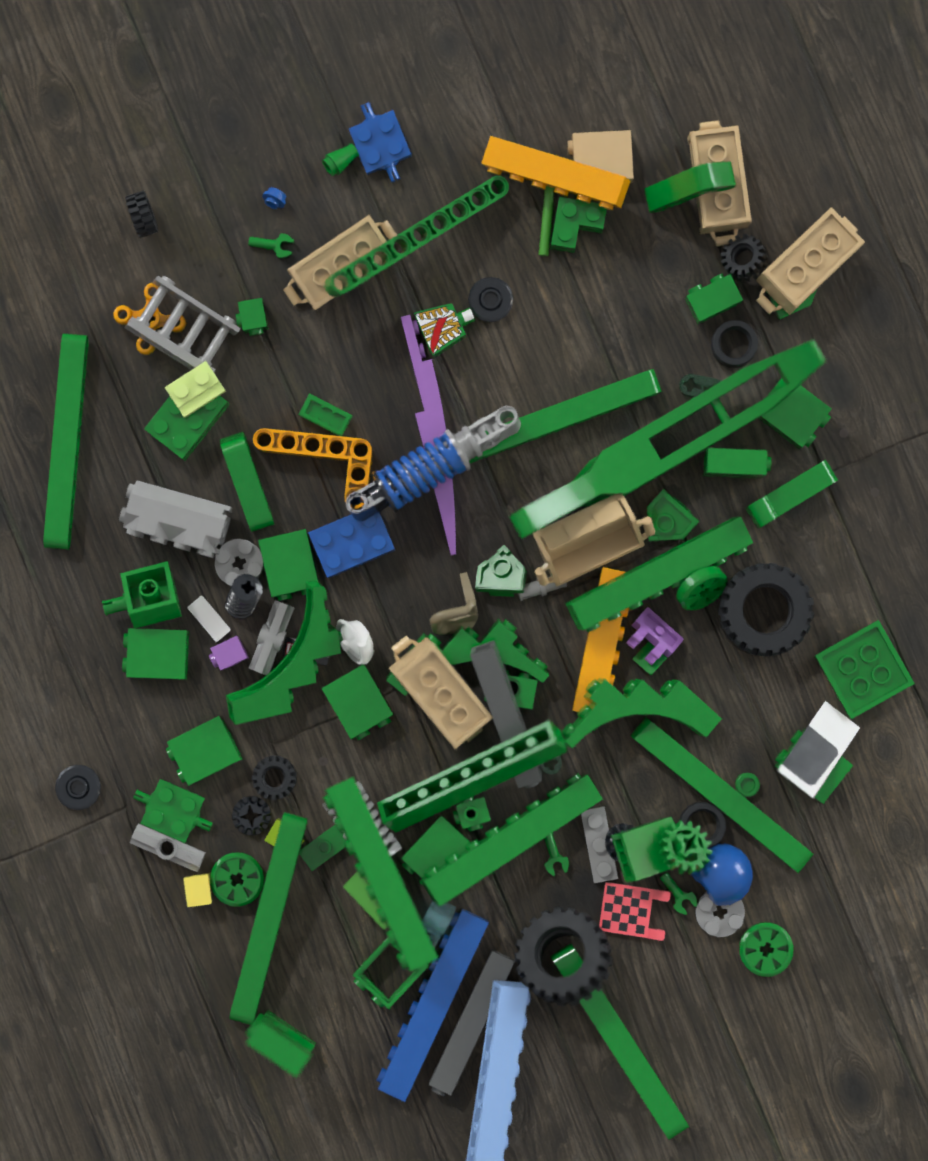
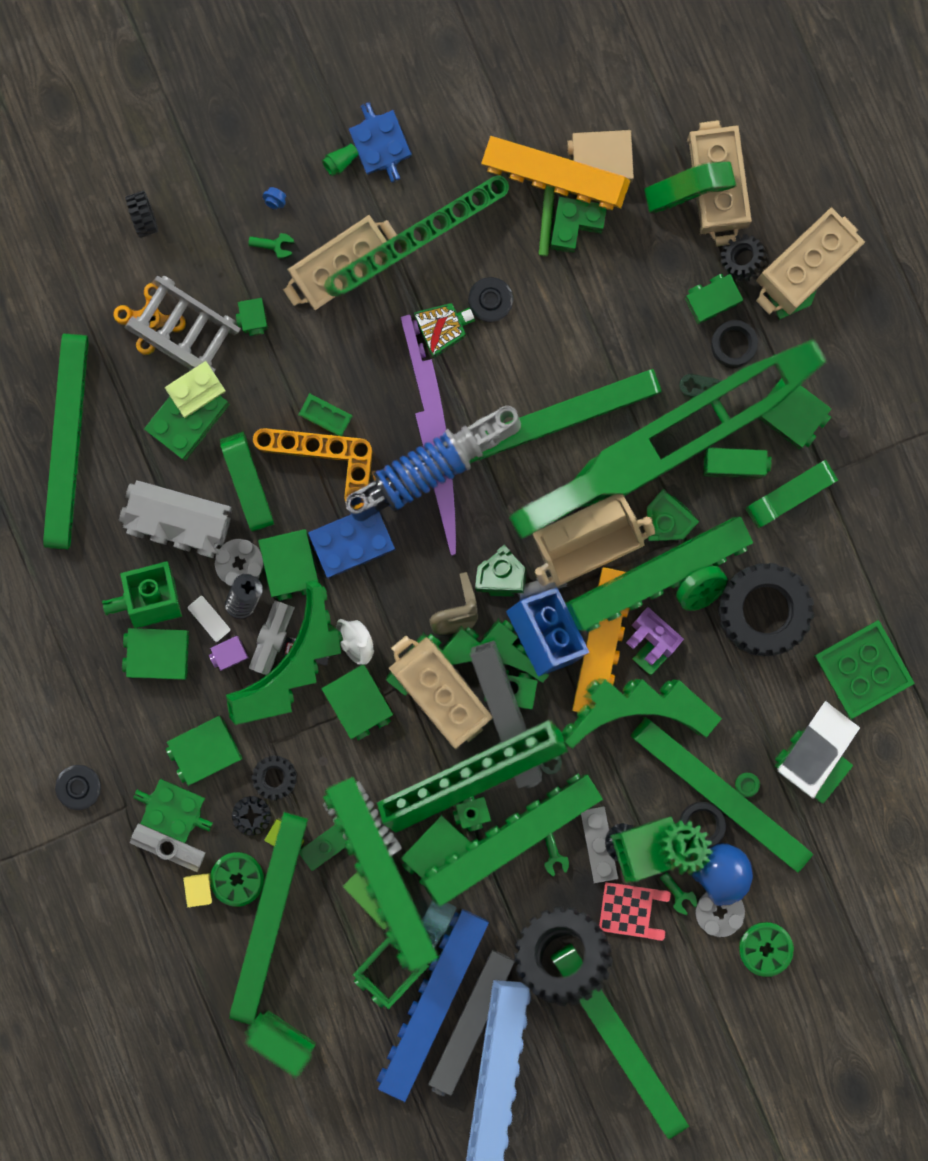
none -> blue brick [506,587,590,677]

